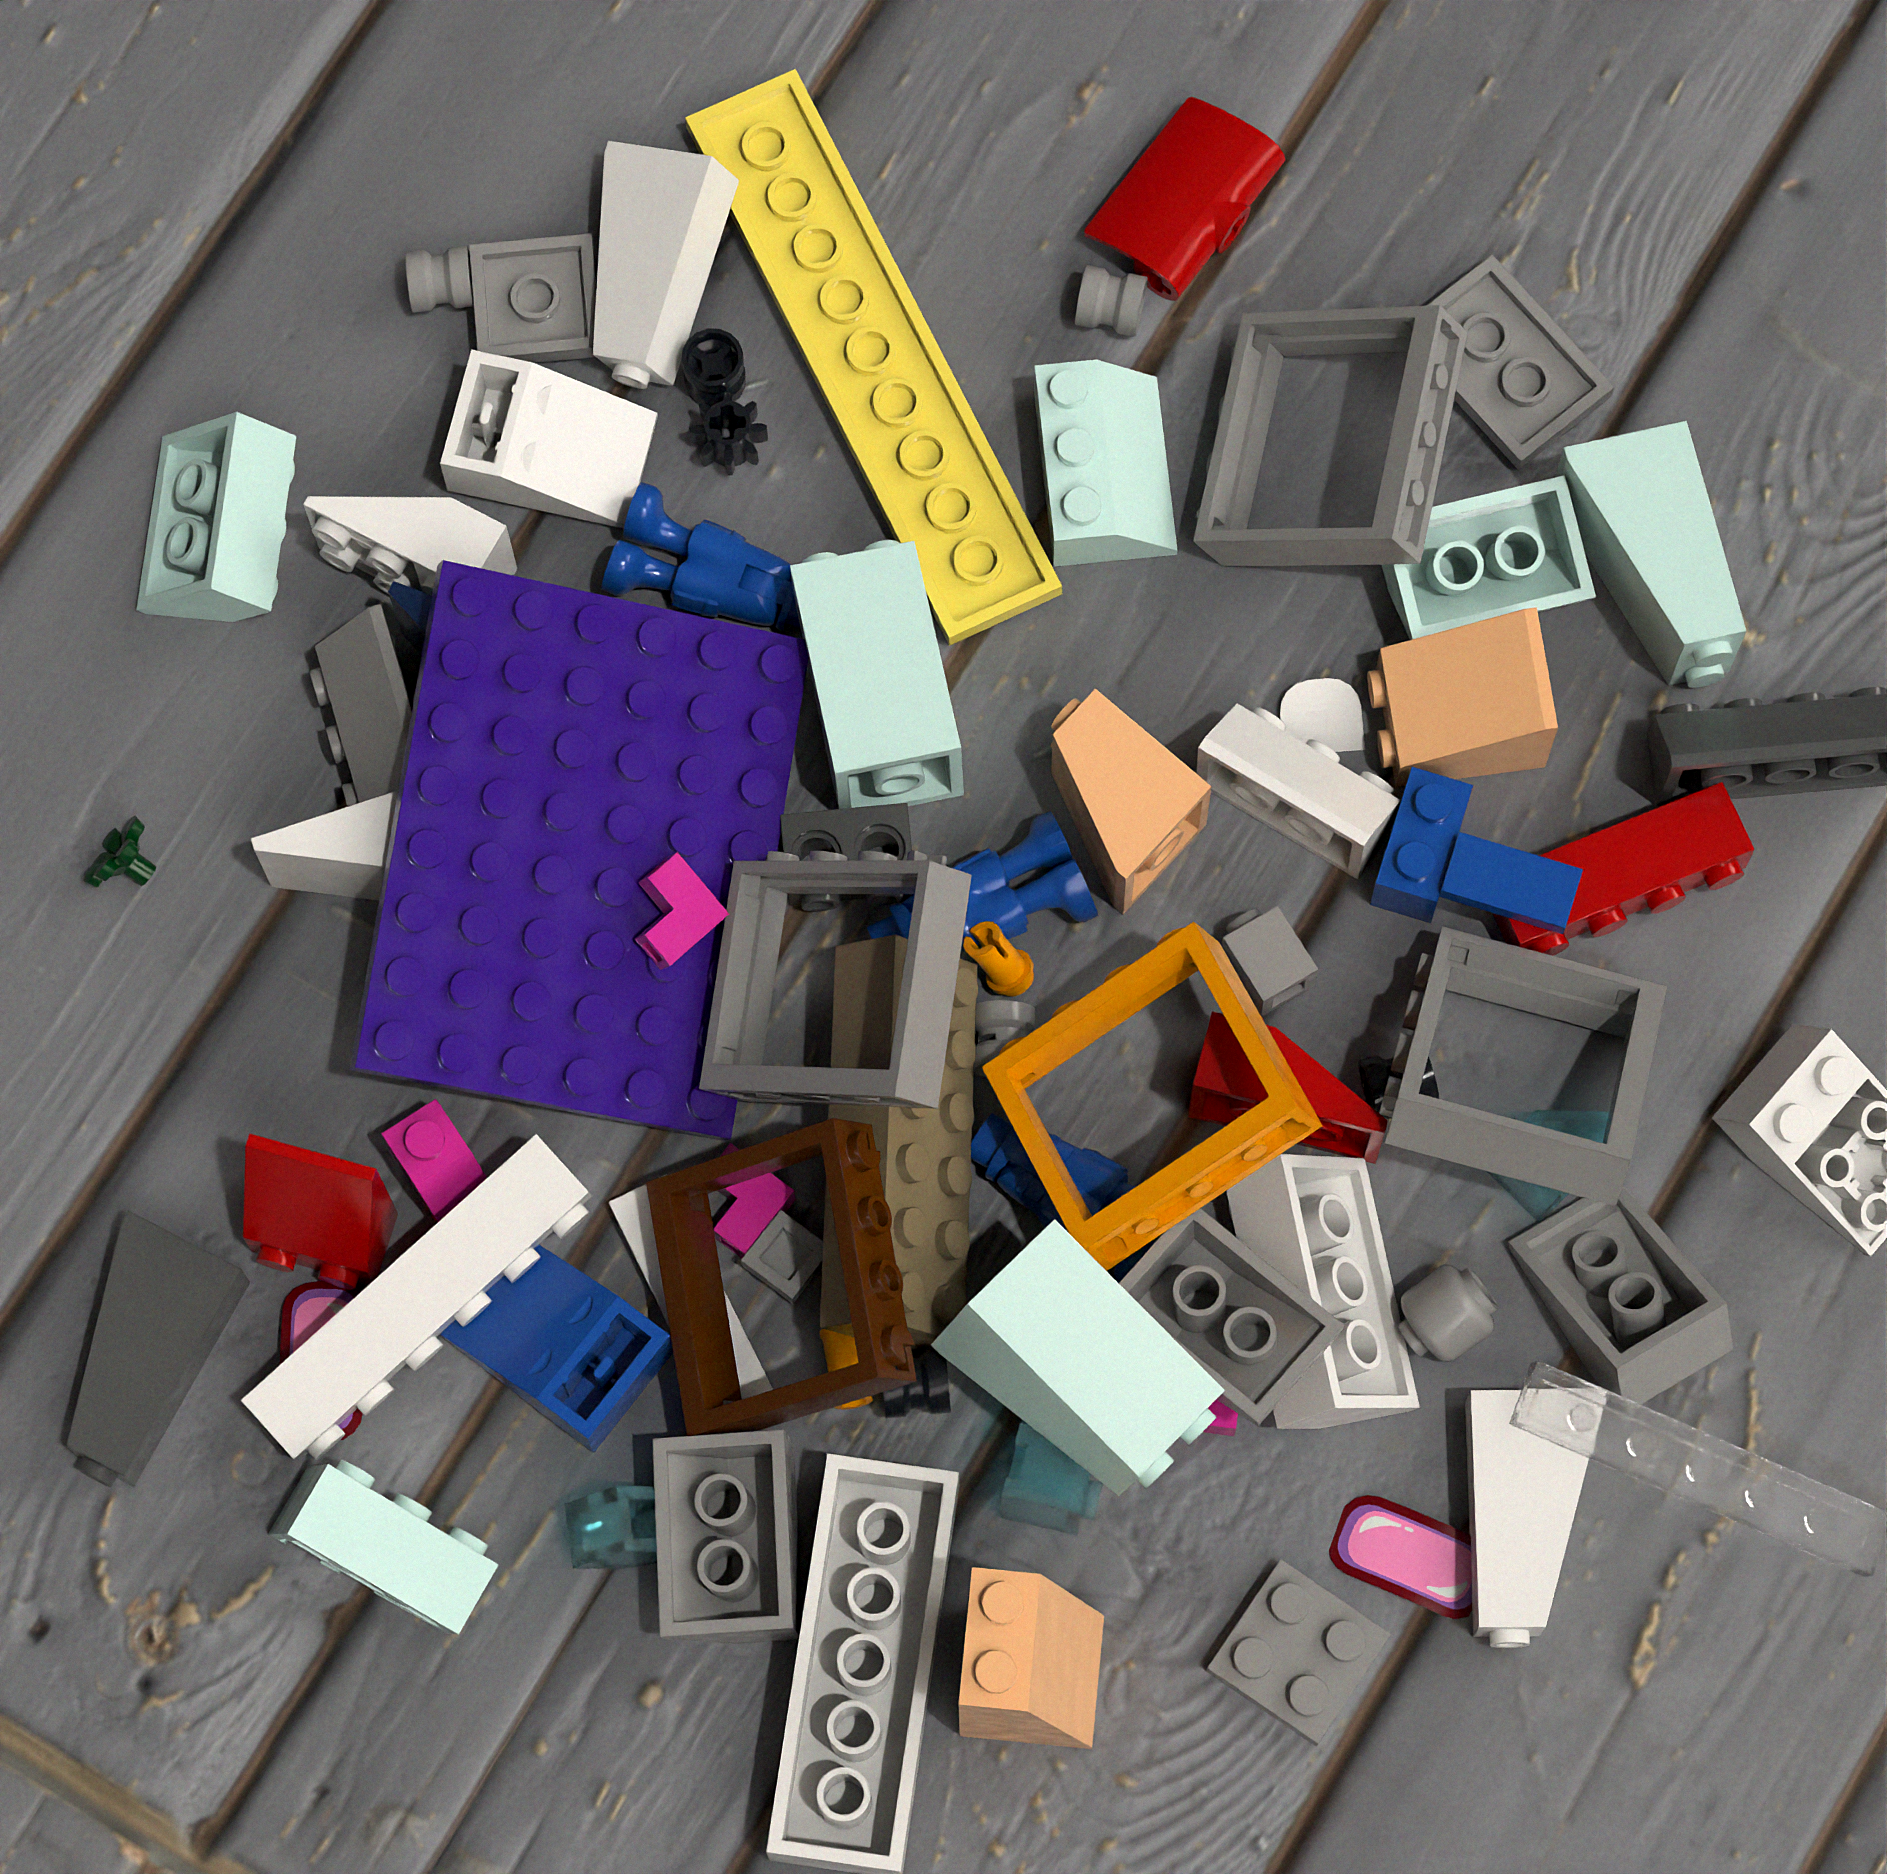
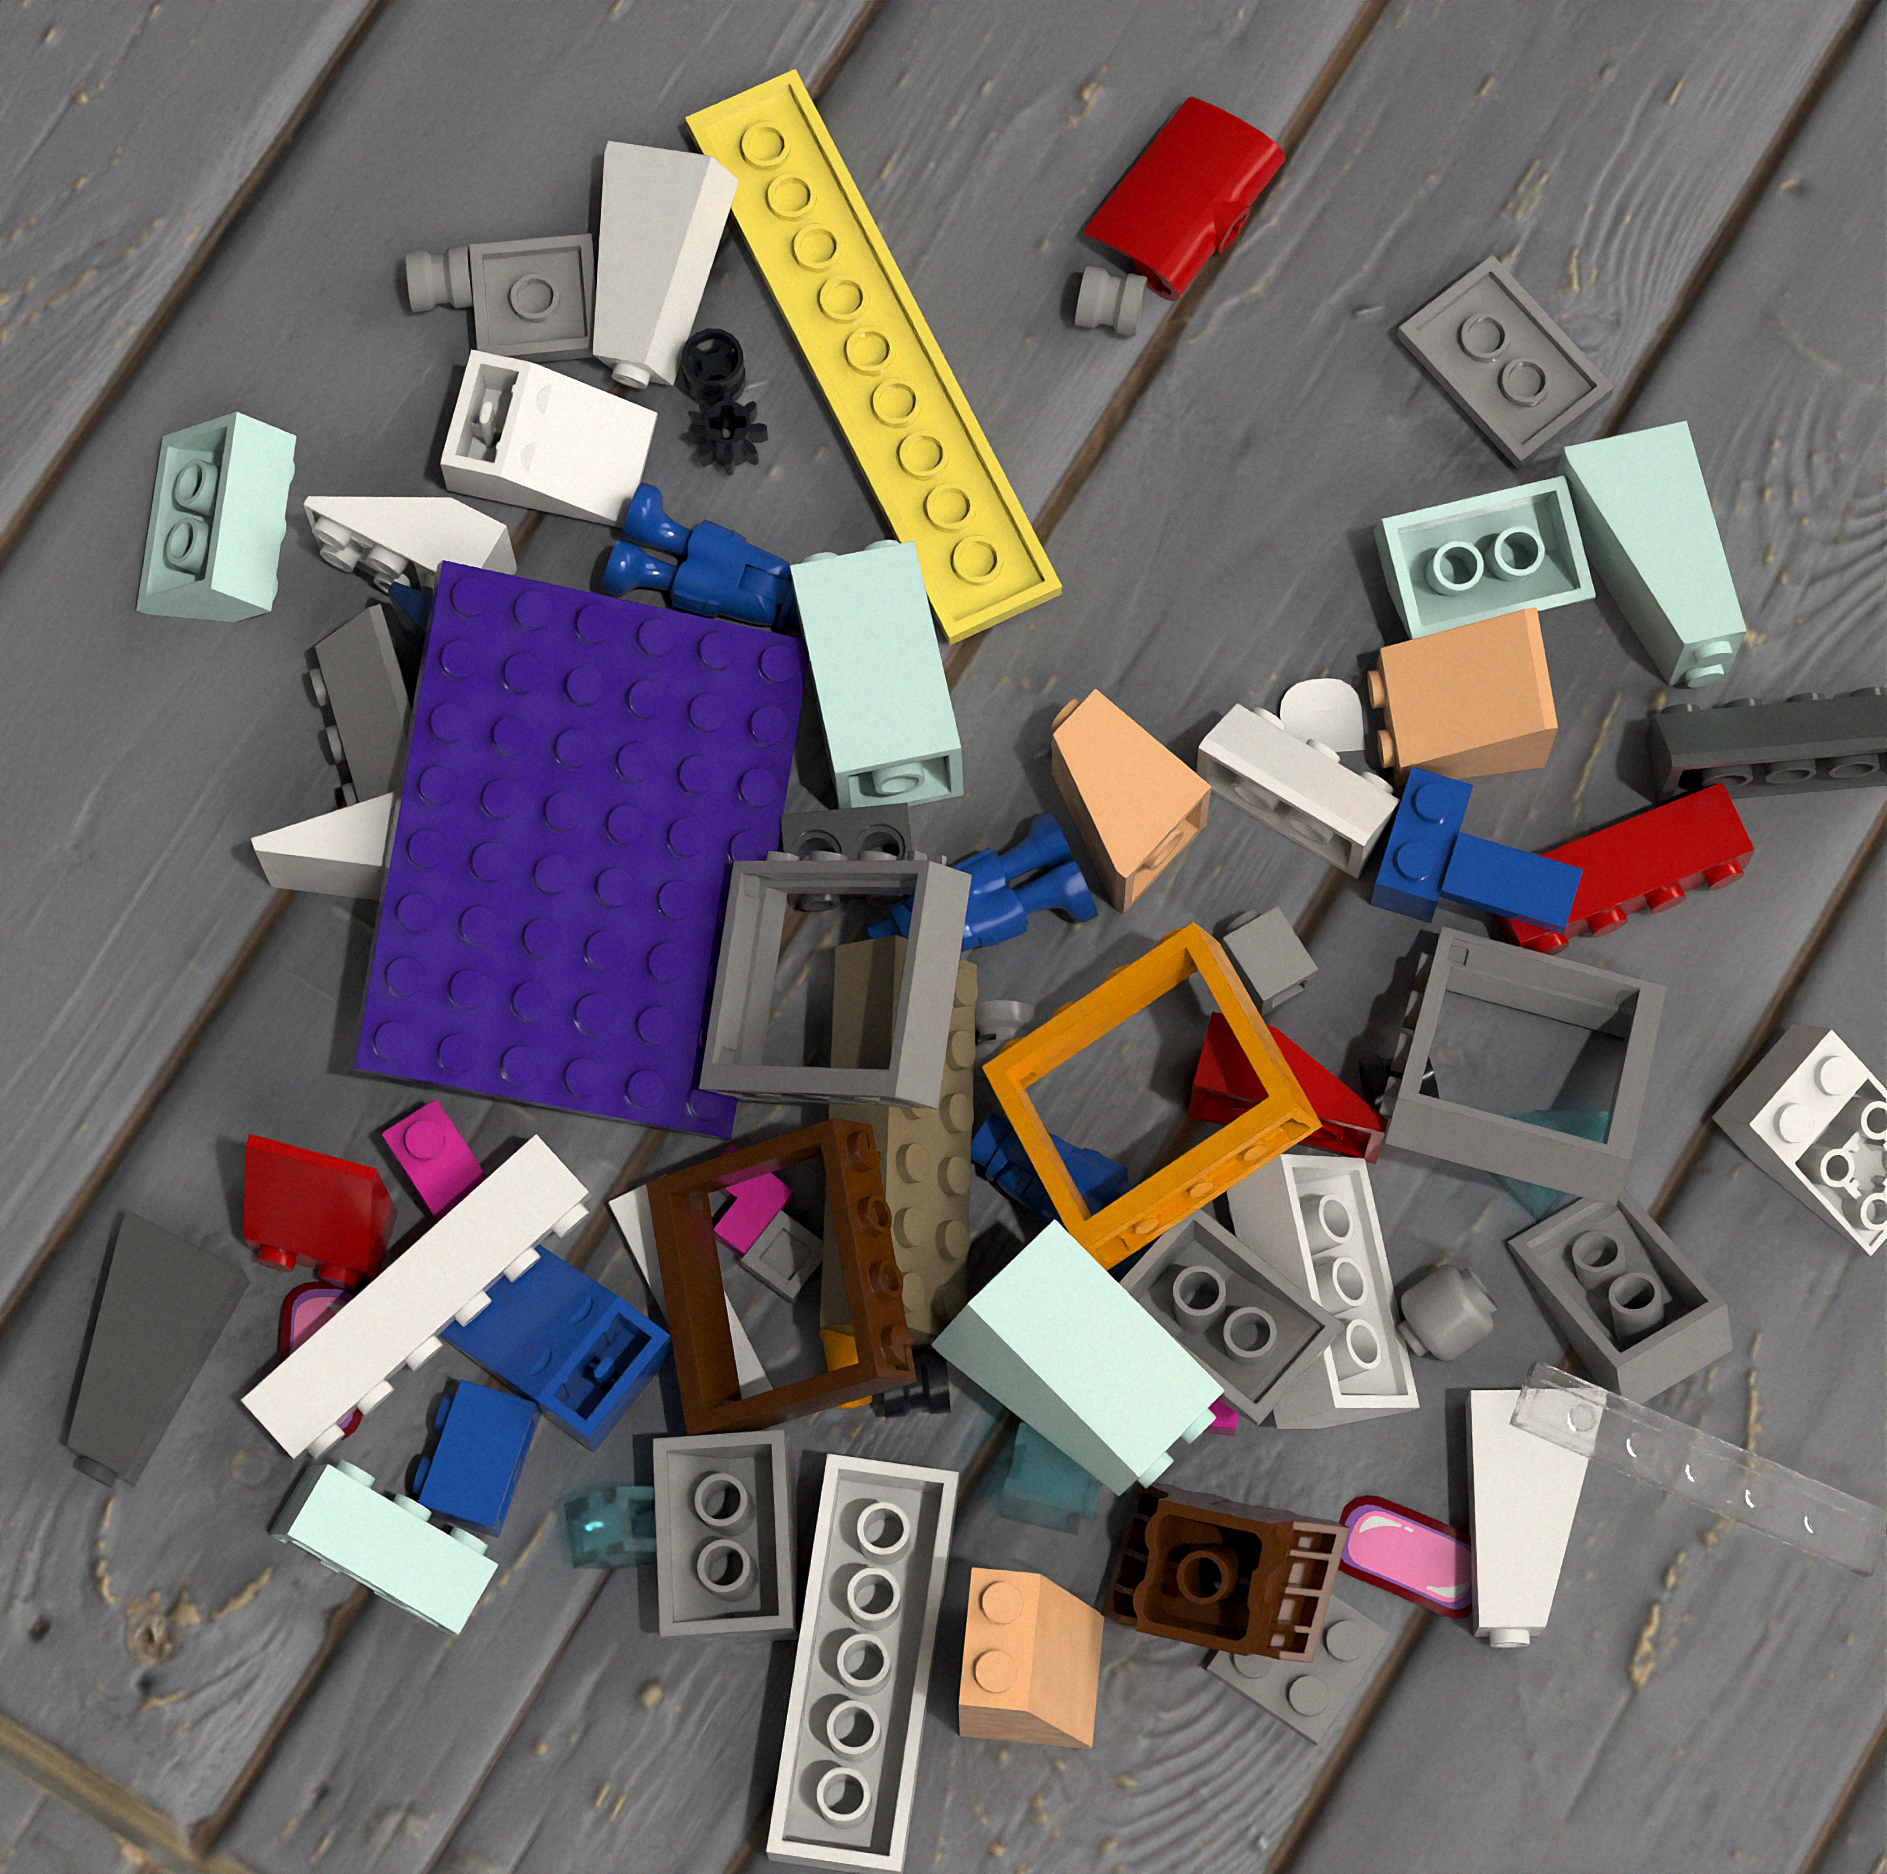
dark green plant [83,816,156,887] -> none
dark pink piece [635,852,729,970] -> none
light orange pin [963,921,1034,997] -> none
light aqua slope [1034,359,1178,567] -> none
light grey window [1193,305,1468,566] -> none
none -> blue brick [413,1379,541,1538]
none -> reddish brown slope [1100,1483,1349,1663]

